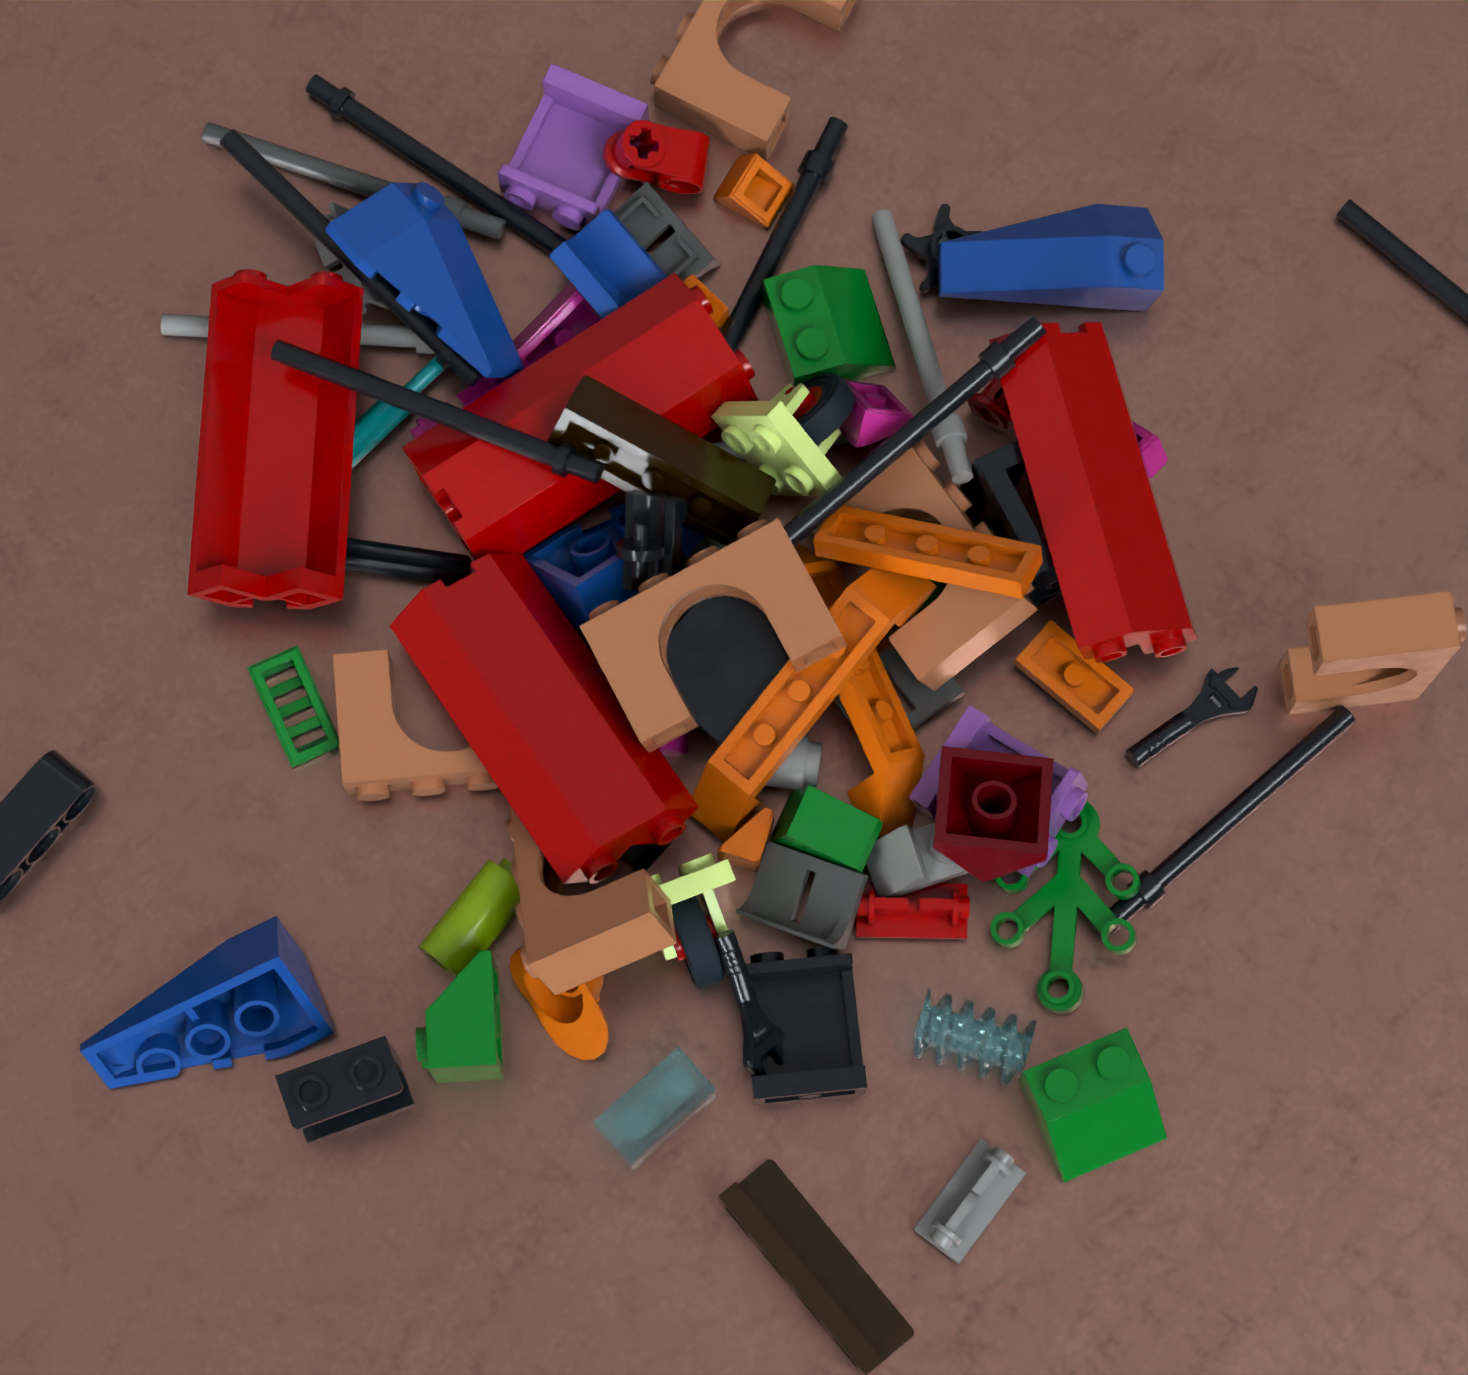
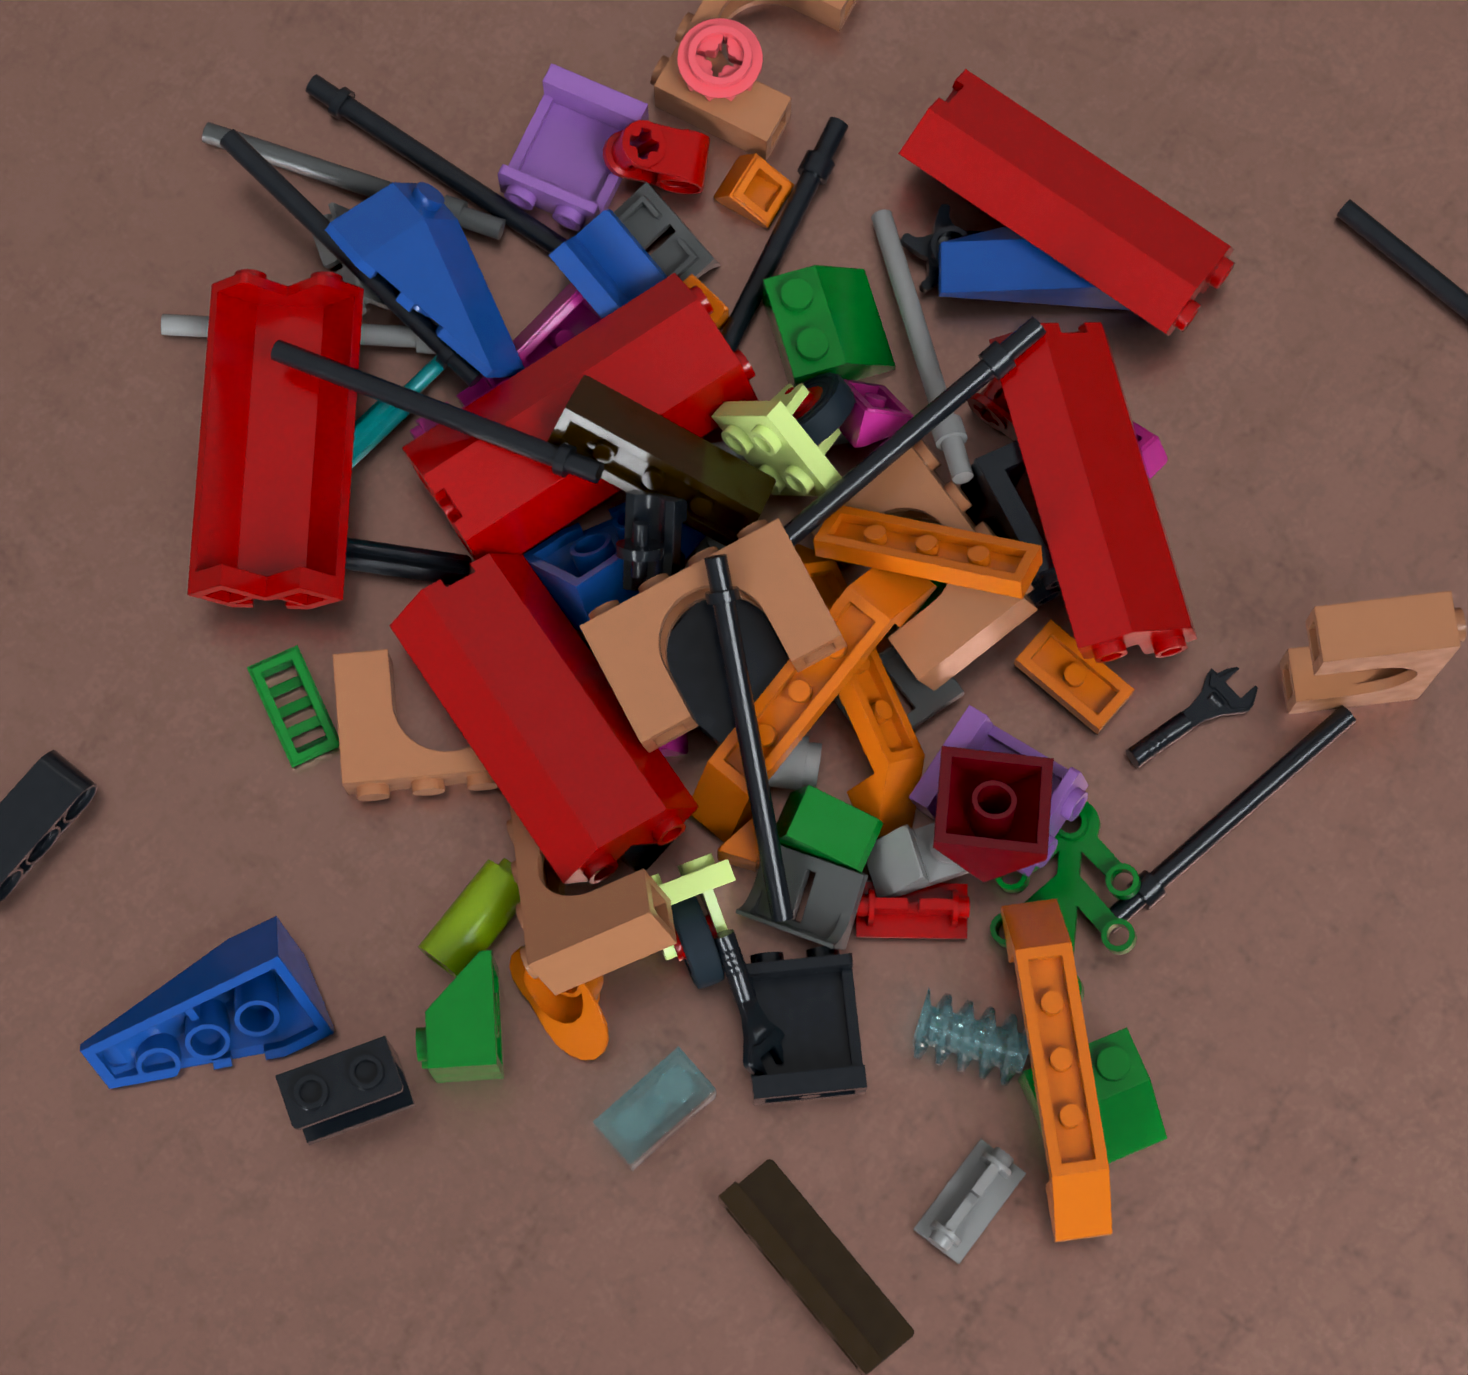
none -> coral gear [677,18,763,102]
none -> black bar [704,554,794,922]
none -> red panel [898,69,1235,336]
none -> orange slope [1000,898,1112,1243]

